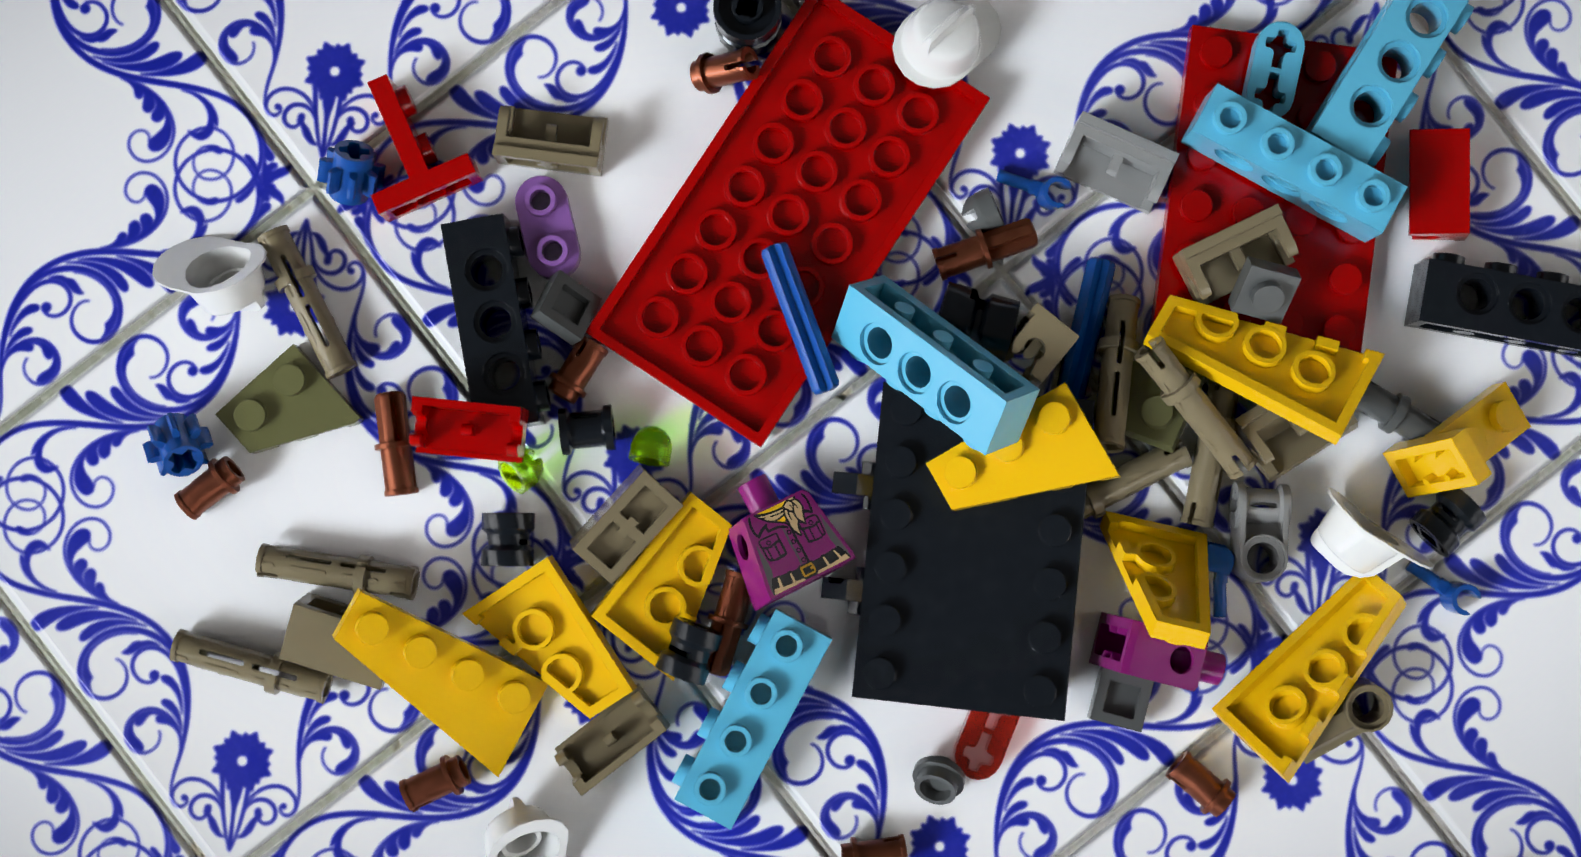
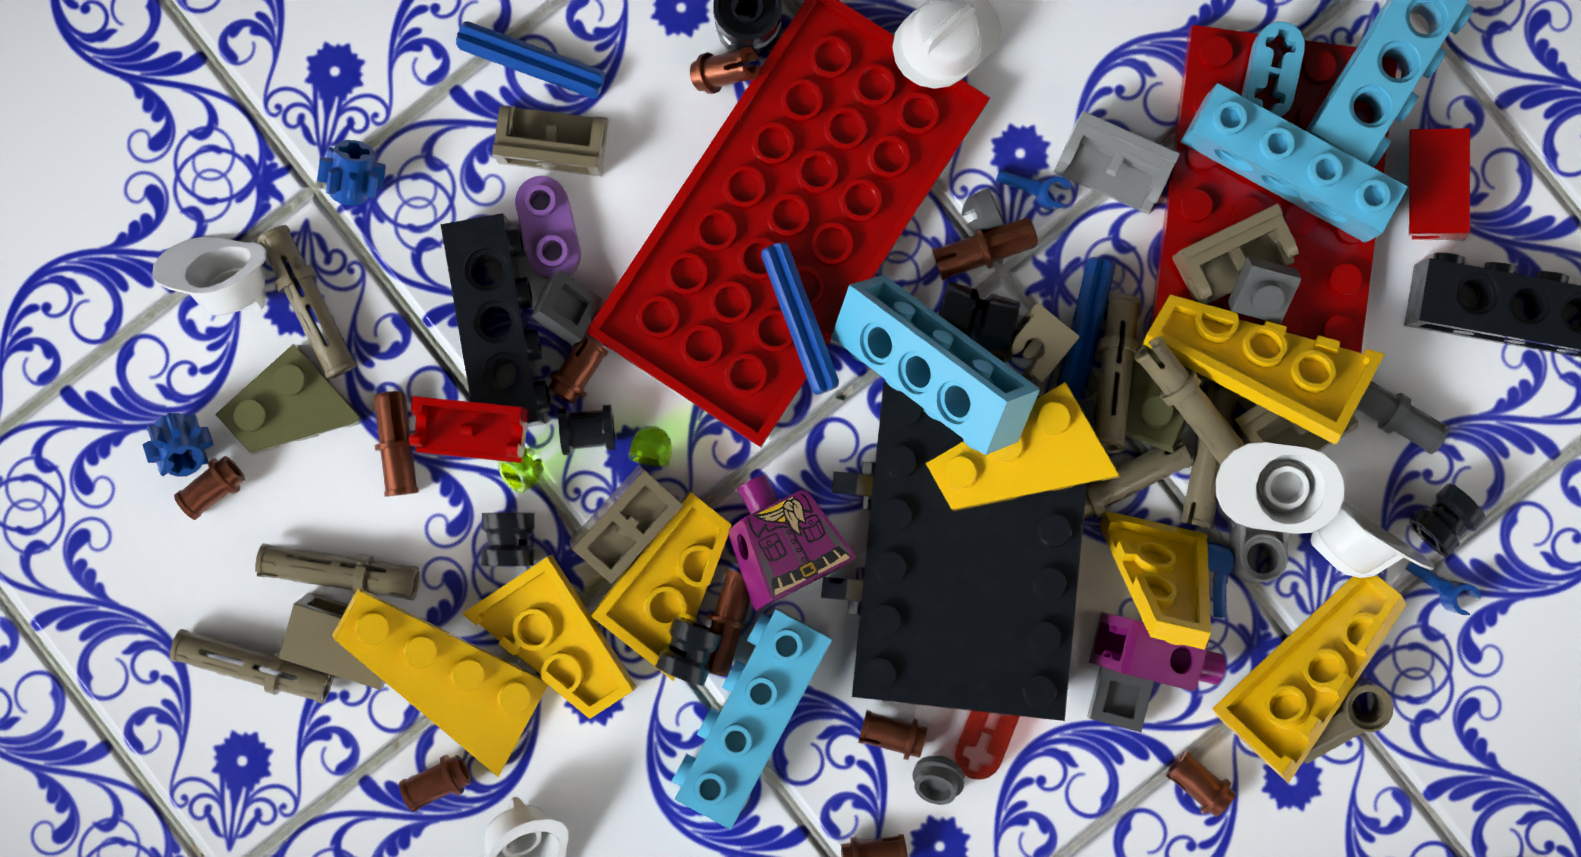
red bracket [367,74,483,222] -> none
dark tan hinge [554,683,670,796] -> none
yellow bracket [1382,382,1531,498] -> none
none -> blue axle [456,21,605,99]
none -> copper pin [858,710,928,760]
none -> white piece [1216,442,1345,534]

